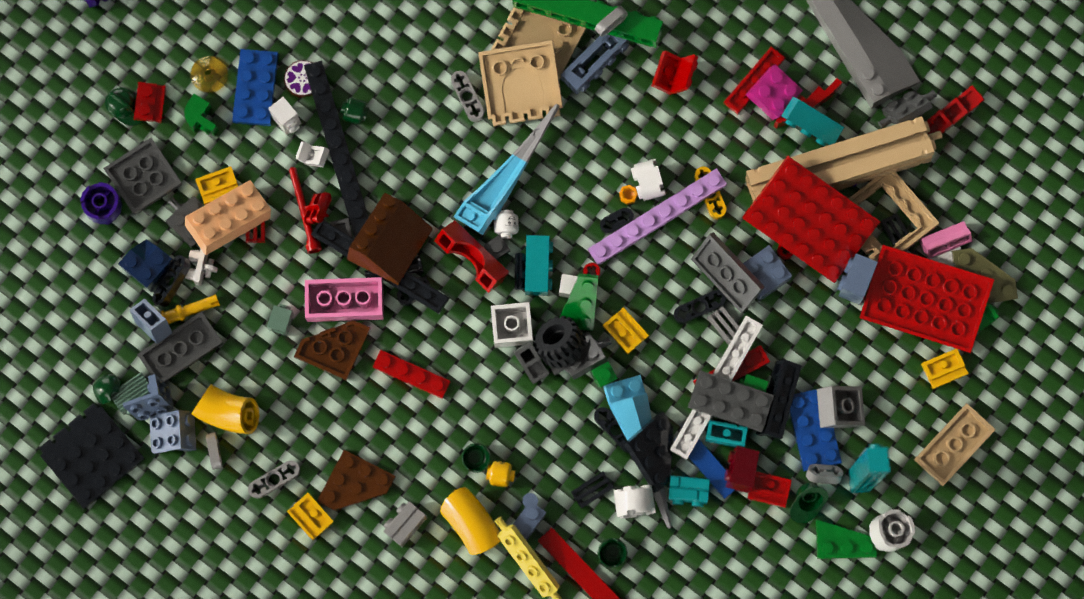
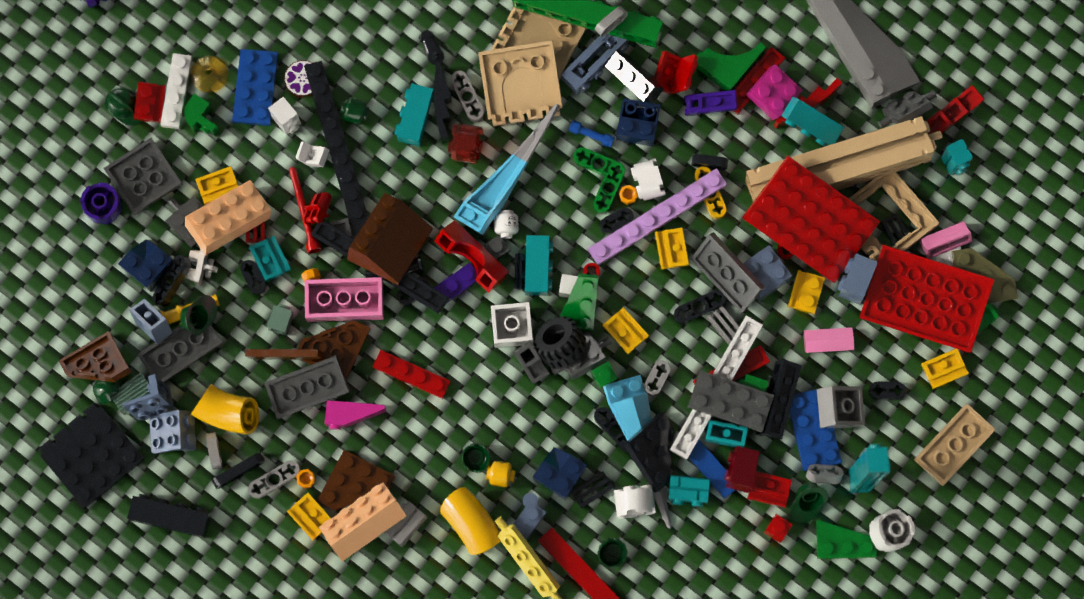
none -> reddish brown plate [59,331,131,382]
none -> black brick [127,494,211,538]
none -> white plate [160,53,192,129]
none -> dark green piece [179,295,217,335]
none -> black beam [212,452,265,489]
none -> black beam [240,260,267,295]
none -> reddish brown tile [245,349,325,360]
none -> teal plate [249,236,291,282]
none -> dark grey plate [264,356,350,419]
none -> light orange tile [296,469,316,489]
none -> light orange tile [301,268,321,283]
none -> light nougat brick [319,483,407,562]
none -> dark pink slope [325,400,386,430]
none -> teal brick [395,83,434,147]
none -> black piece [419,30,444,65]
none -> black slope [434,63,452,144]
none -> dark purple plate [434,262,477,303]
none -> clear red brick [448,123,483,164]
none -> dark blue slope [533,447,587,501]
none -> blue bar [569,121,615,148]
none -> green beam [573,147,625,215]
none -> brick [605,51,665,103]
none -> dark blue slope [616,98,661,147]
none -> light grey beam [644,361,670,396]
none -> yellow plate [655,227,689,270]
none -> dark purple plate [684,90,737,116]
none -> black beam [692,154,728,170]
none -> green arch [696,43,766,91]
none -> red brick [764,514,793,543]
none -> yellow plate [788,270,825,315]
none -> bright pink piece [803,327,854,353]
none -> black beam [868,381,906,401]
none -> teal brick [941,139,973,176]

